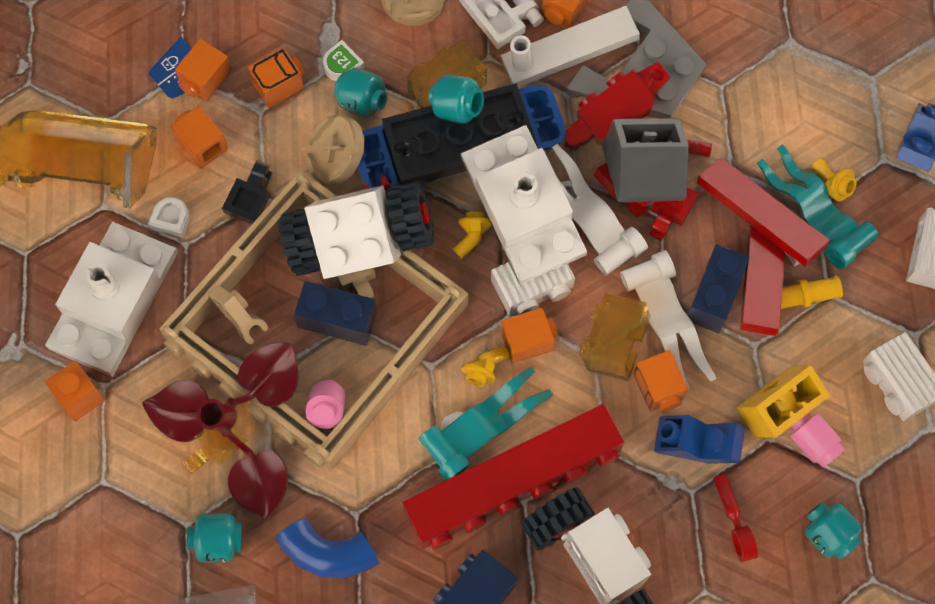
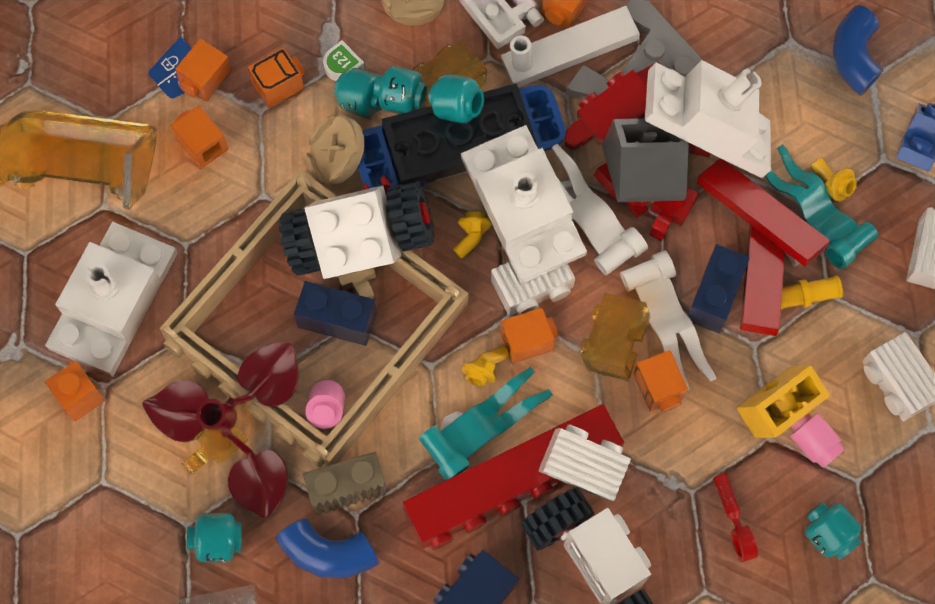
white tile [148,197,190,238] -> none
tan plate [207,285,268,344] -> none
black plate [222,160,272,224] -> none
blue slope [654,415,745,464] -> none
none -> dark tan brick [303,451,387,516]
none -> teal head [373,66,428,114]
none -> white brick [538,425,631,501]
none -> white brick [645,60,771,178]
none -> blue cylinder [833,5,884,96]

